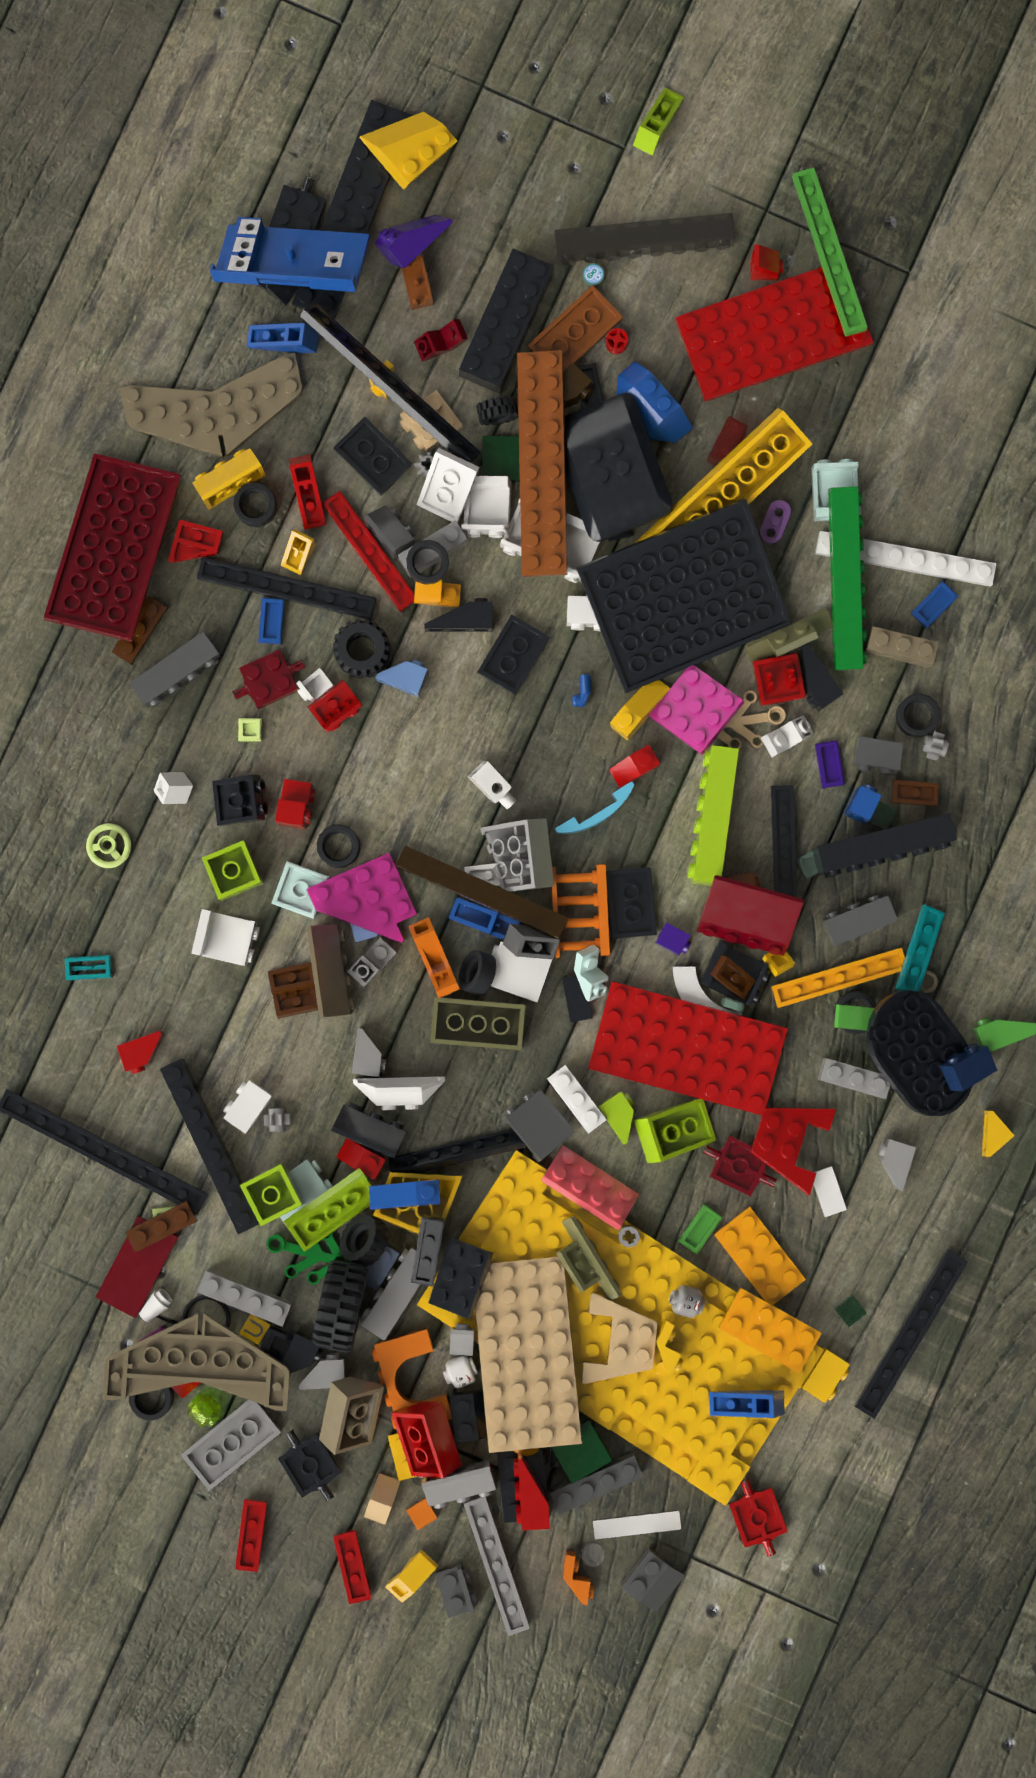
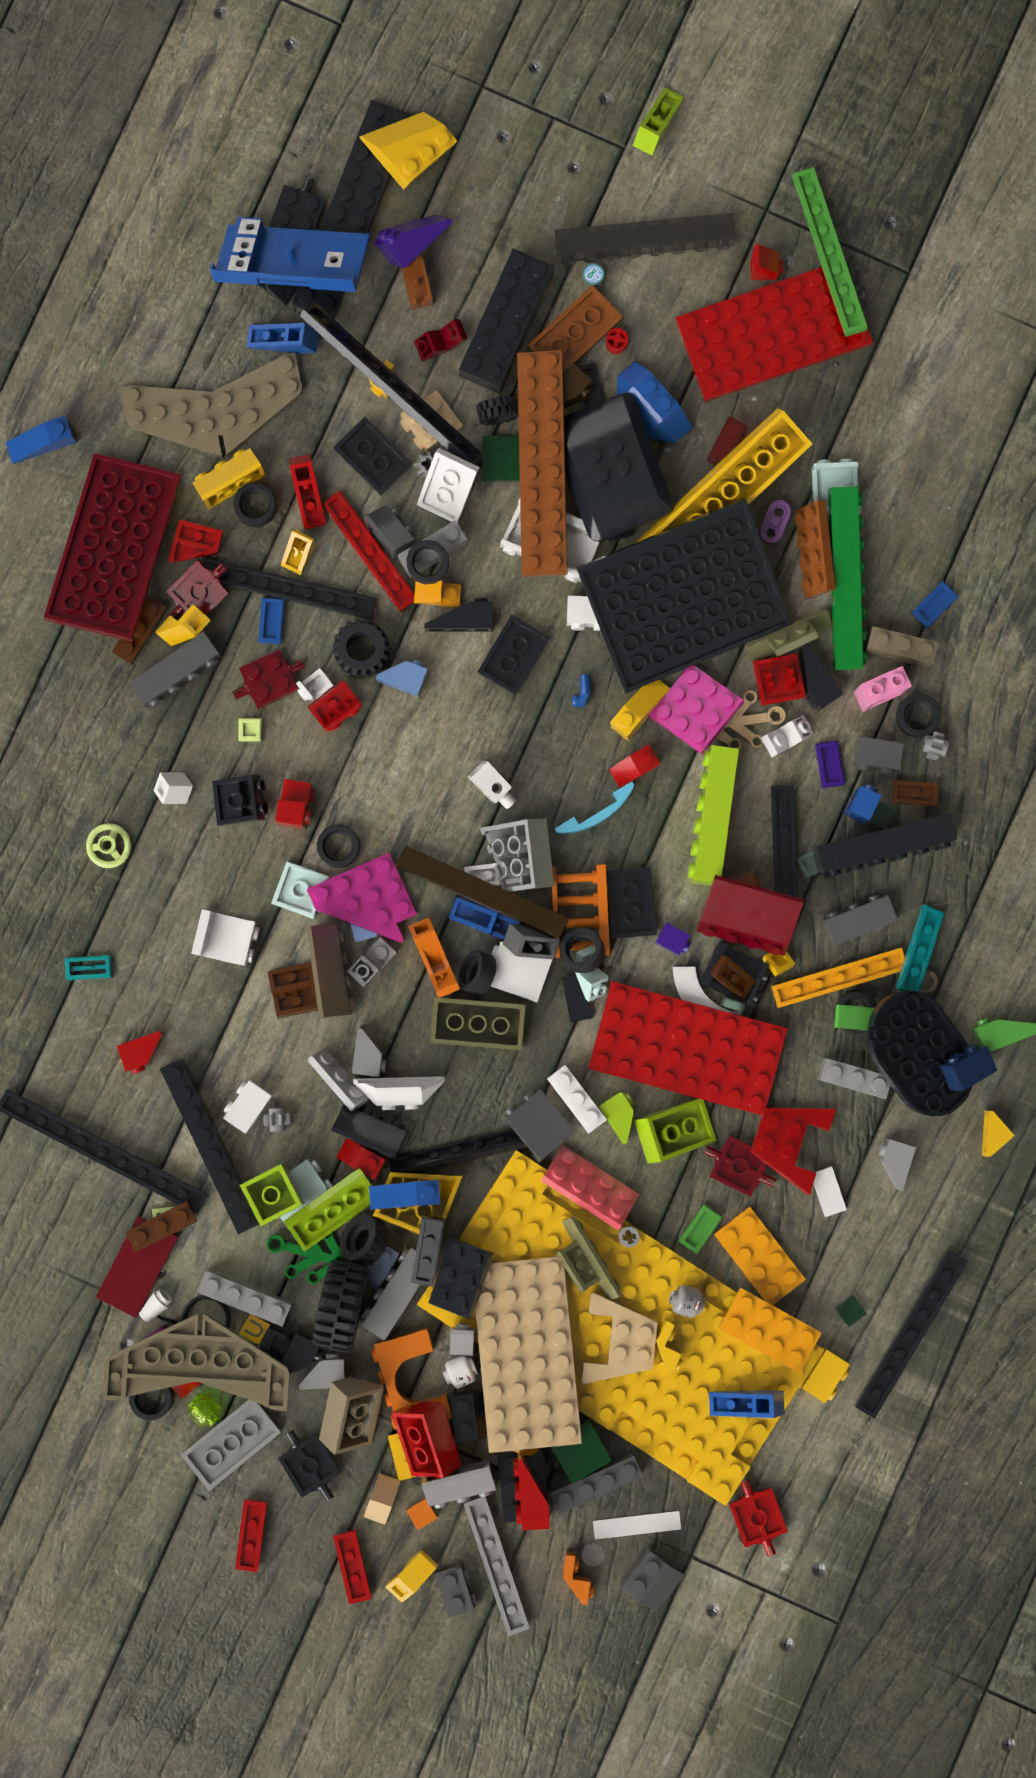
lime brick [202,840,263,901] -> none
white panel [461,476,512,538] -> none
white plate [815,531,996,587] -> none
none -> blue slope [5,415,77,464]
none -> yellow slope [155,604,210,646]
none -> dark red plate [166,560,230,620]
none -> light grey plate [307,1048,369,1111]
none -> black tyre [560,927,605,973]
none -> dark orange plate [795,500,835,599]
none -> bright pink window [854,666,912,712]

